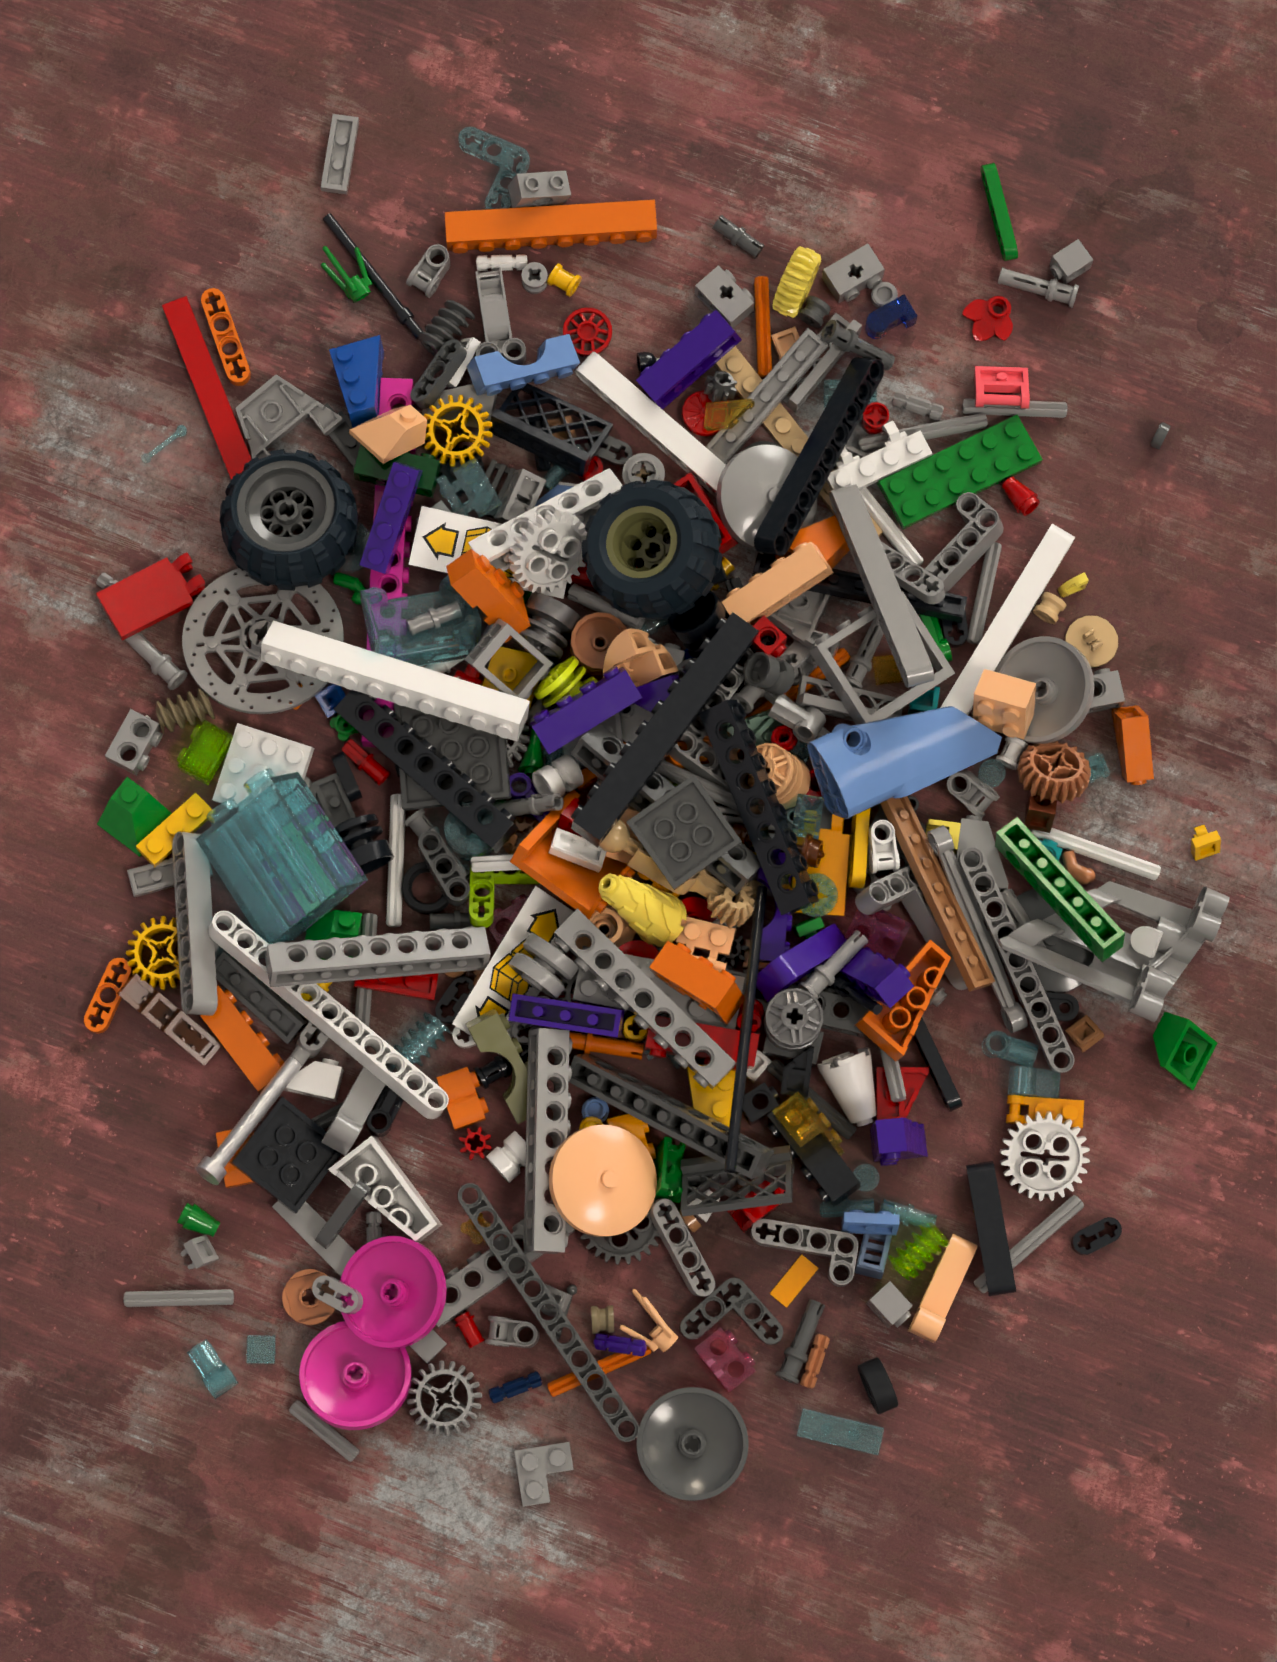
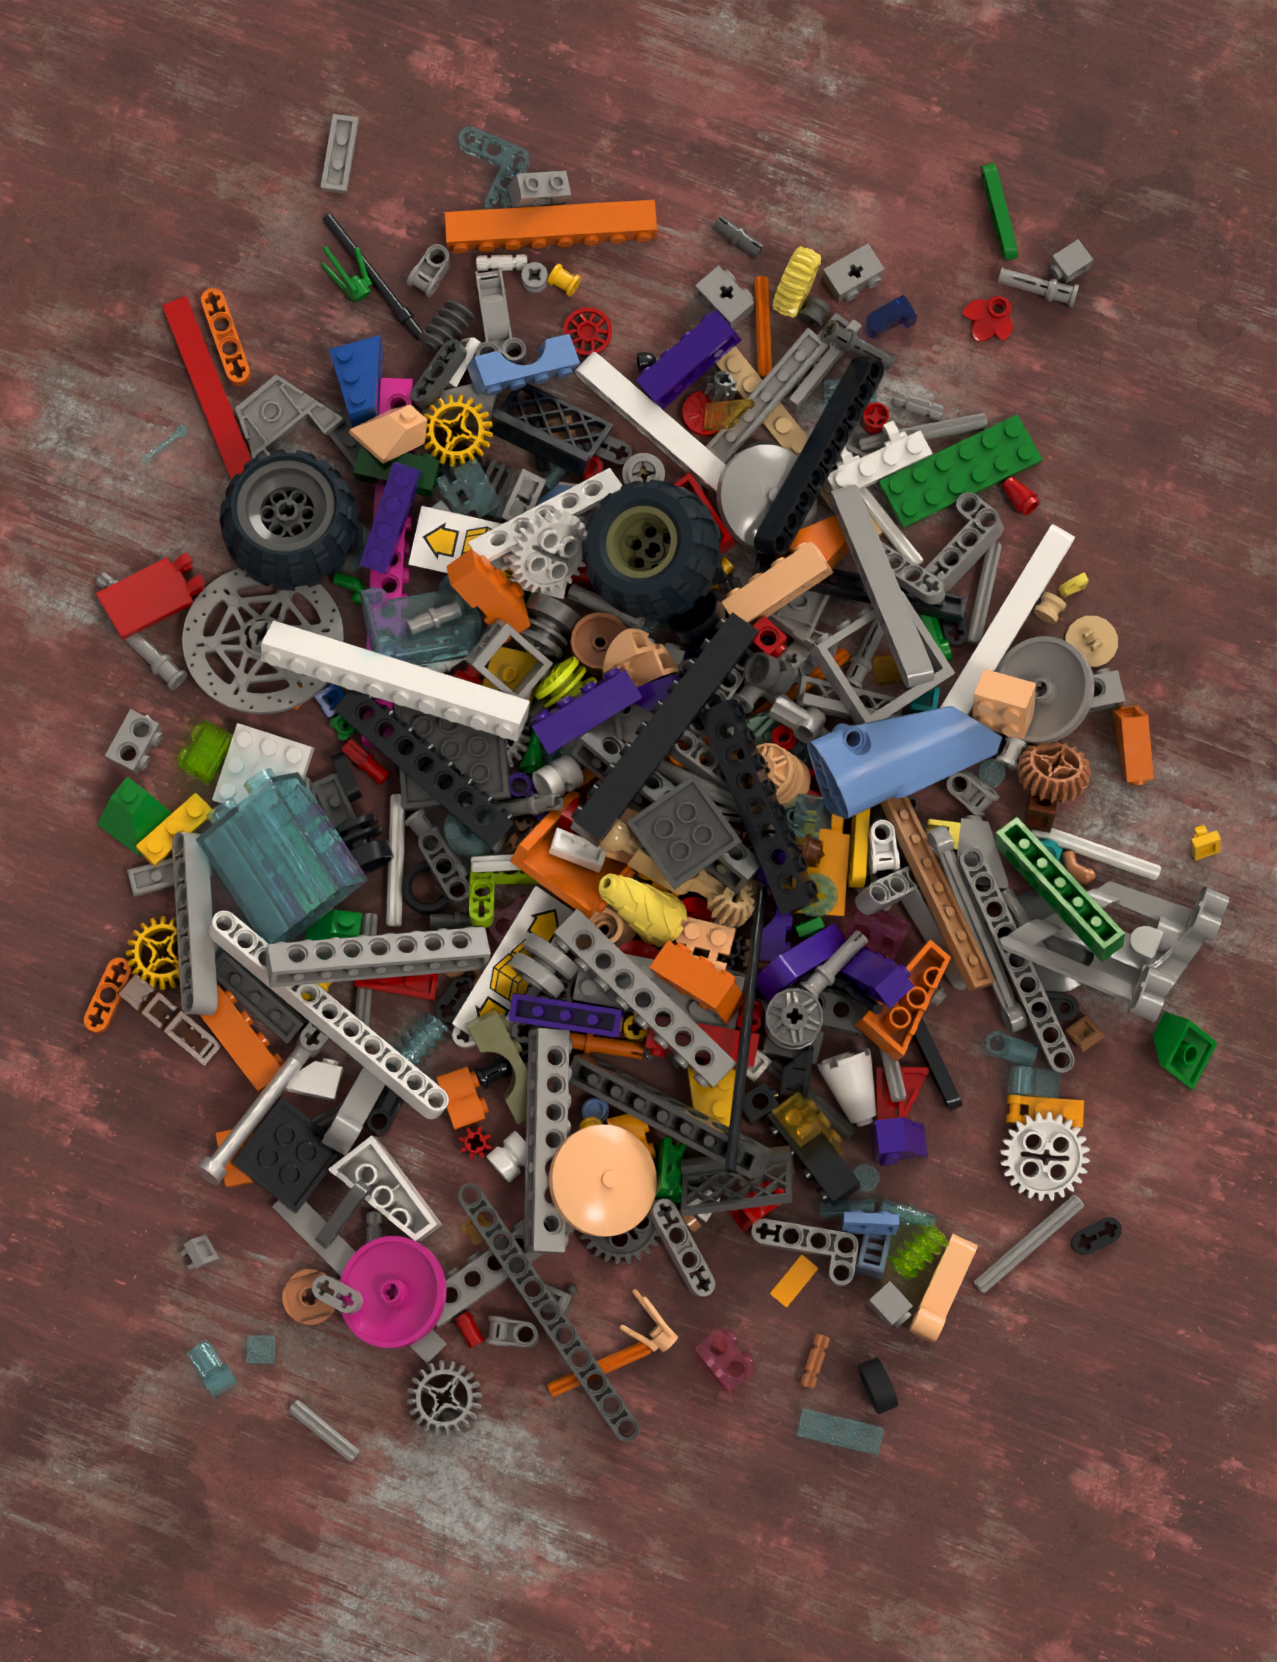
light grey axle [124,1289,234,1307] -> none
dark tan piece [156,688,215,735] -> none
green cone [177,1203,220,1237] -> none
dark pink dish [299,1321,412,1430] -> none
dark blue axle [488,1371,542,1403] -> none
light grey plate [514,1442,574,1507] -> none
dark tan wheel [591,1305,614,1334] -> none
dark purple axle [593,1333,647,1356] -> none
dark grey dish [636,1387,749,1501] -> none
dark grey beam [680,1278,784,1345] -> none
light nougat tile [771,326,799,361] -> none
dark grey pin [775,1299,825,1385] -> none
light grey tile [871,282,898,310] -> none
light grey axle [962,398,1068,418] -> none
black beam [966,1161,1016,1297] -> none
coral plate [974,366,1030,409] -> none
clear light blue plate [1085,753,1110,783] -> none
dark grey tile [1150,422,1171,450] -> none

